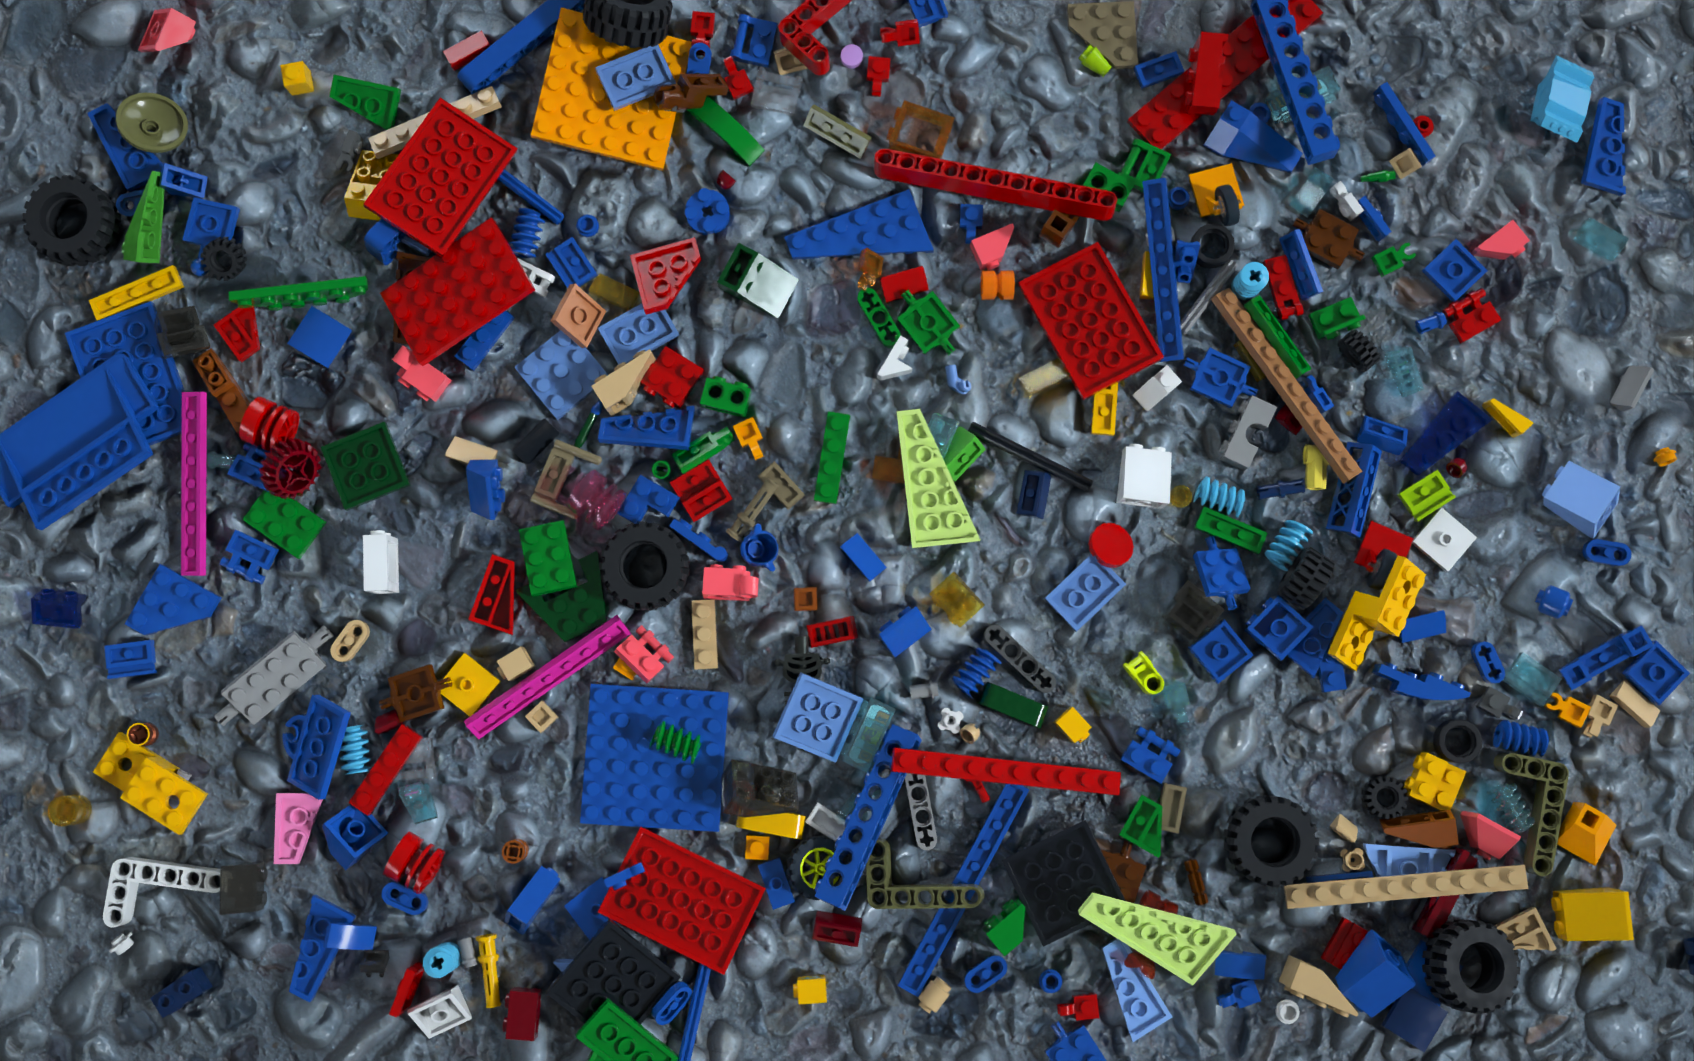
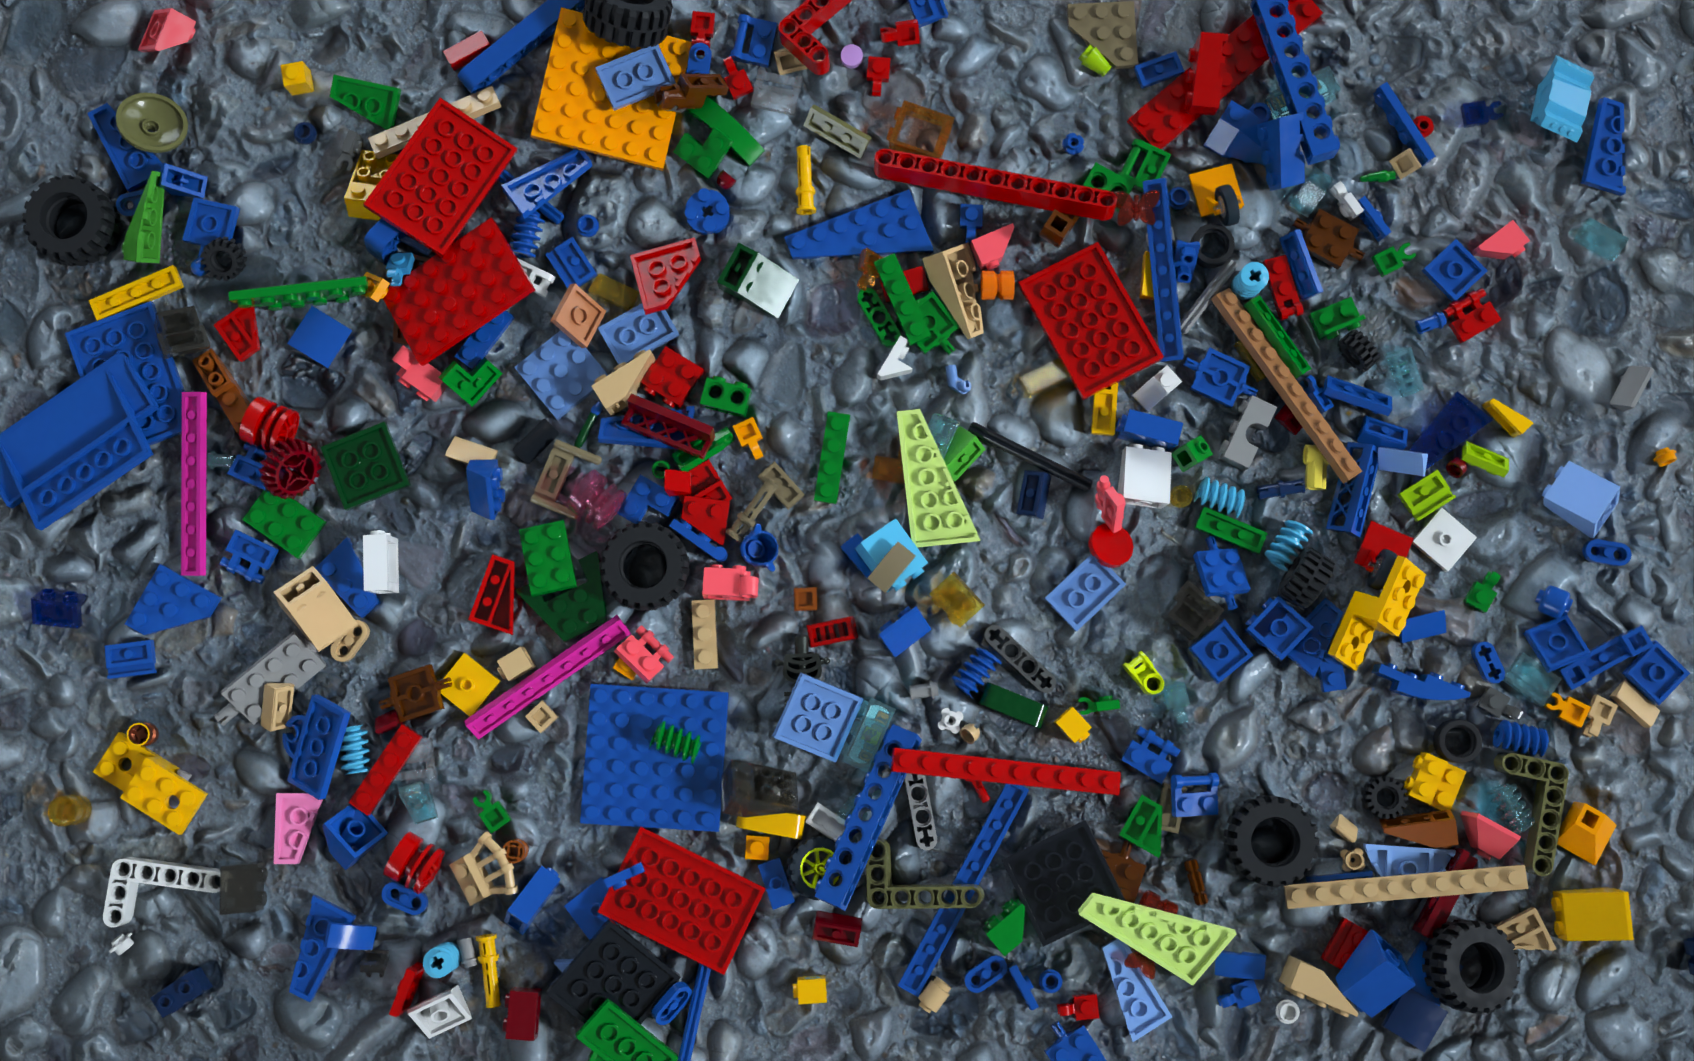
none -> tan slope [261,683,295,732]
none -> tan slope [273,566,358,652]
none -> dark blue plate [294,122,317,145]
none -> blue wing [315,537,380,618]
none -> light orange plate [362,272,390,302]
none -> dark azure plate [386,252,415,286]
none -> green plate [438,357,503,407]
none -> tan plate [449,831,519,906]
none -> green plate [473,790,512,834]
none -> blue wing [501,149,592,219]
none -> dark red fence [621,394,715,459]
none -> red slope [664,469,691,497]
none -> green plate [673,128,734,178]
none -> red wing [681,495,730,545]
none -> yellow pin [795,145,816,215]
none -> medium azure brick [855,518,928,593]
none -> dark tan slope [867,542,916,593]
none -> green plate [874,253,931,346]
none -> tan wedge [922,243,984,339]
none -> blue plate [1007,961,1039,1010]
none -> blue plate [1062,133,1084,155]
none -> green plate [1077,696,1120,715]
none -> coral plate [1095,475,1126,533]
none -> clear red piece [1114,190,1160,226]
none -> blue brick [1115,409,1183,452]
none -> blue plate [1171,773,1219,817]
none -> green brick [1172,435,1213,472]
none -> blue wedge [1257,112,1305,191]
none -> blue plate [1323,375,1392,416]
none -> light blue slope [1378,447,1428,476]
none -> clear blue plate [1460,100,1504,128]
none -> lime plate [1462,441,1509,478]
none -> green plate [1463,571,1501,613]
none -> blue plate [1523,615,1591,673]

